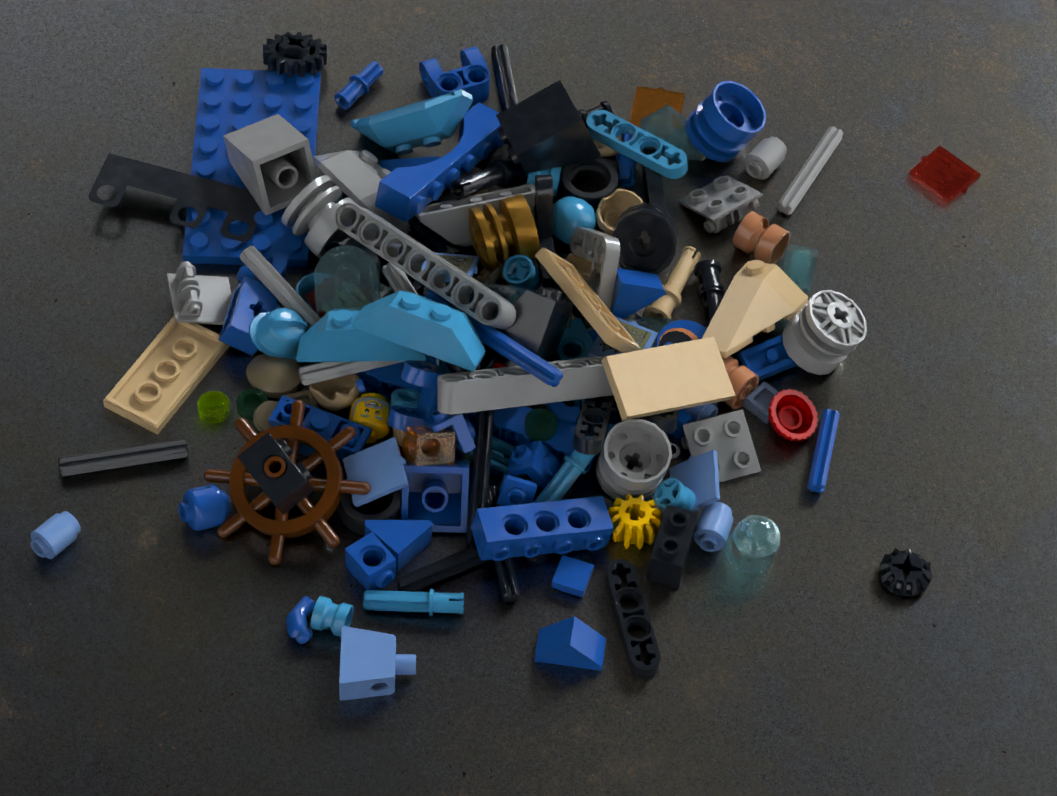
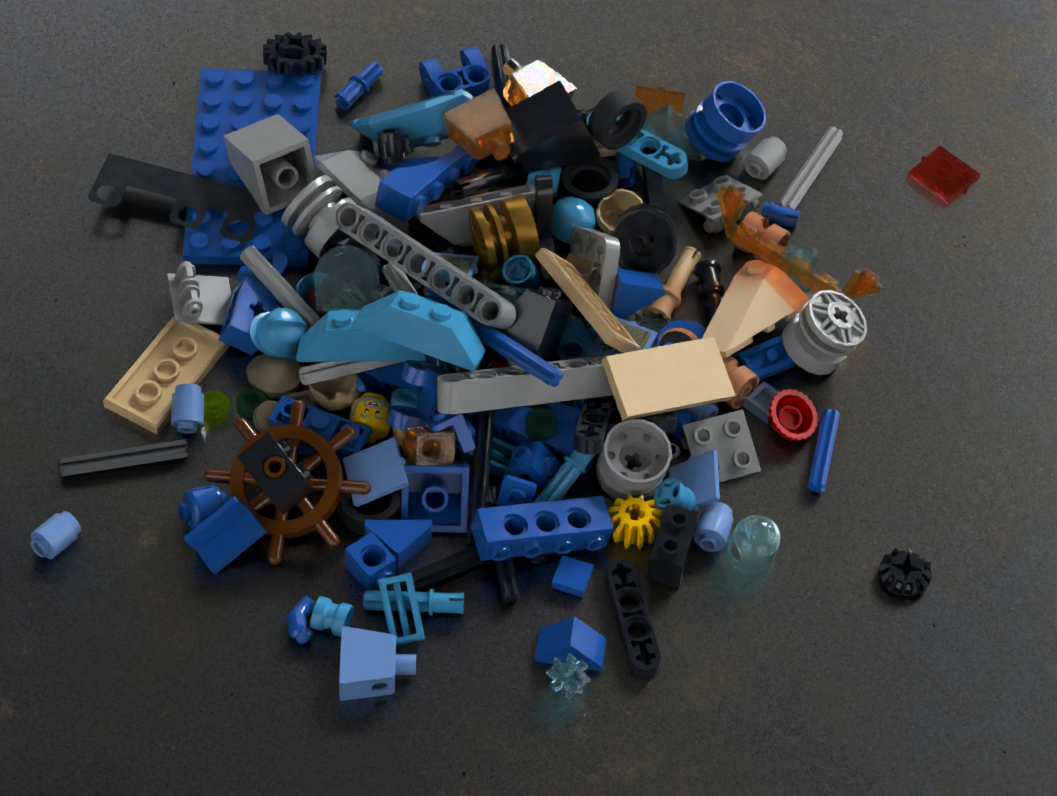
none -> medium blue brick [171,384,204,434]
none -> blue panel [183,496,267,574]
none -> black gear [372,128,410,164]
none -> dark azure tile [378,573,426,646]
none -> clear orange torso [443,88,514,160]
none -> clear orange torso [502,58,577,106]
none -> clear light blue gear [546,653,591,699]
none -> black tyre [588,89,647,150]
none -> clear orange slope [717,184,882,300]
none -> blue pin [761,200,800,230]

